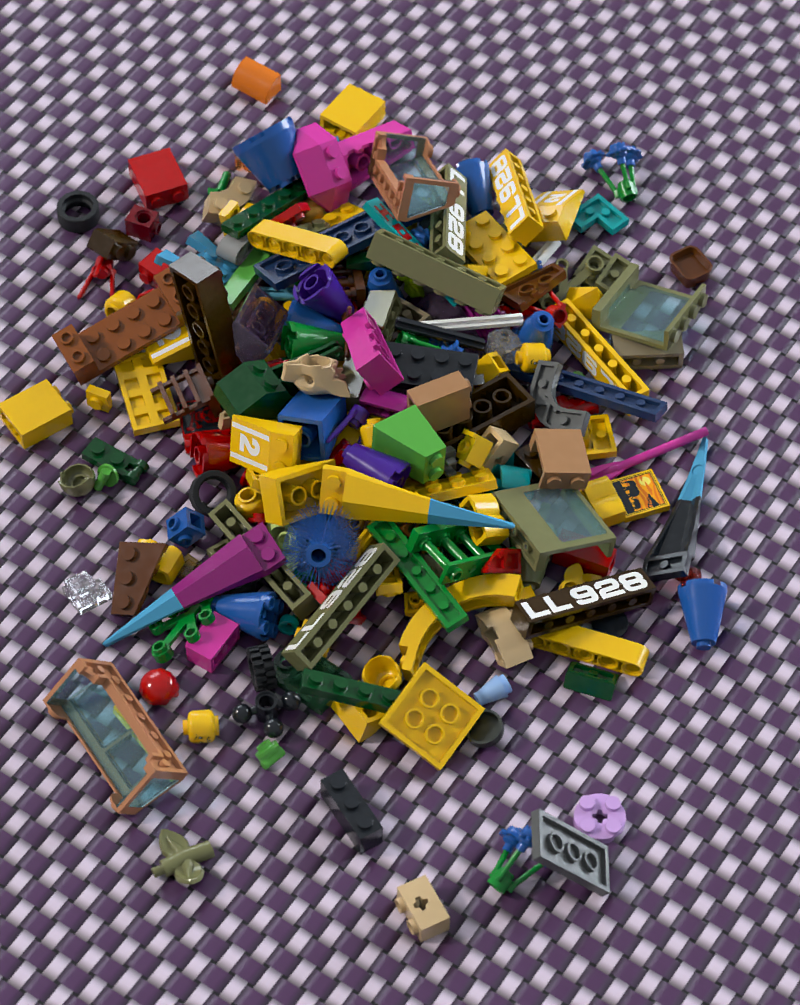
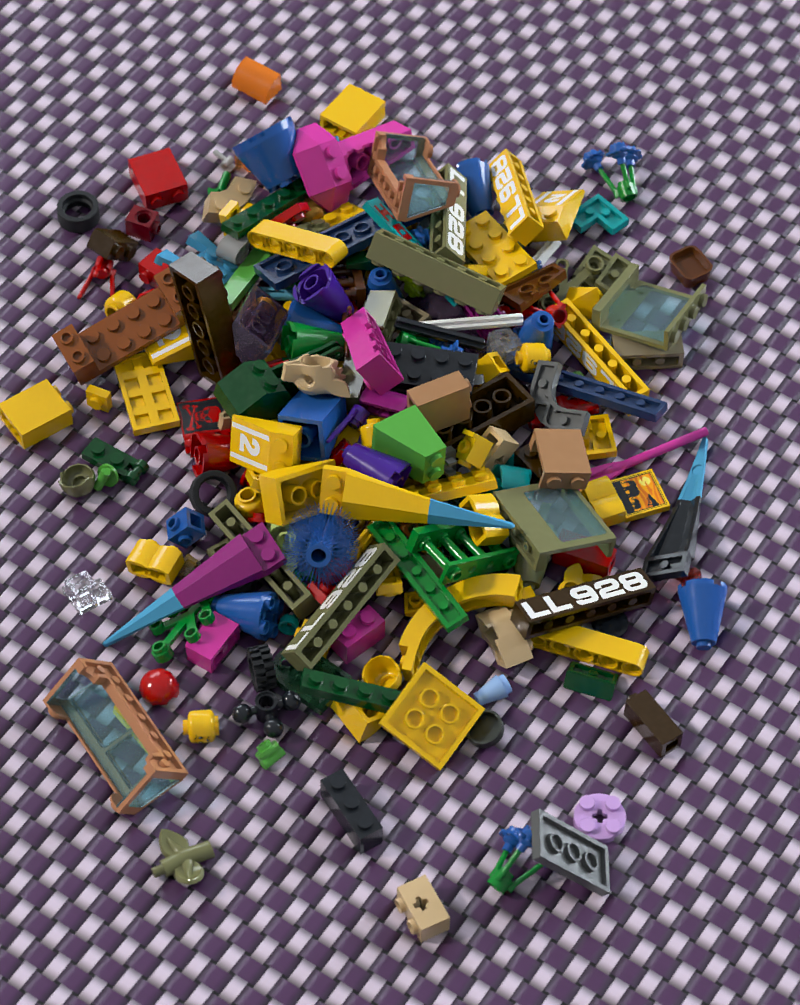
reddish brown wing [111,542,169,617] -> none
reddish brown plate [150,363,223,425] -> none
red tile [481,548,521,574] -> none
none -> light grey hand [213,149,235,172]
none -> dark pink brick [331,605,385,664]
none -> dark brown brick [623,689,683,758]

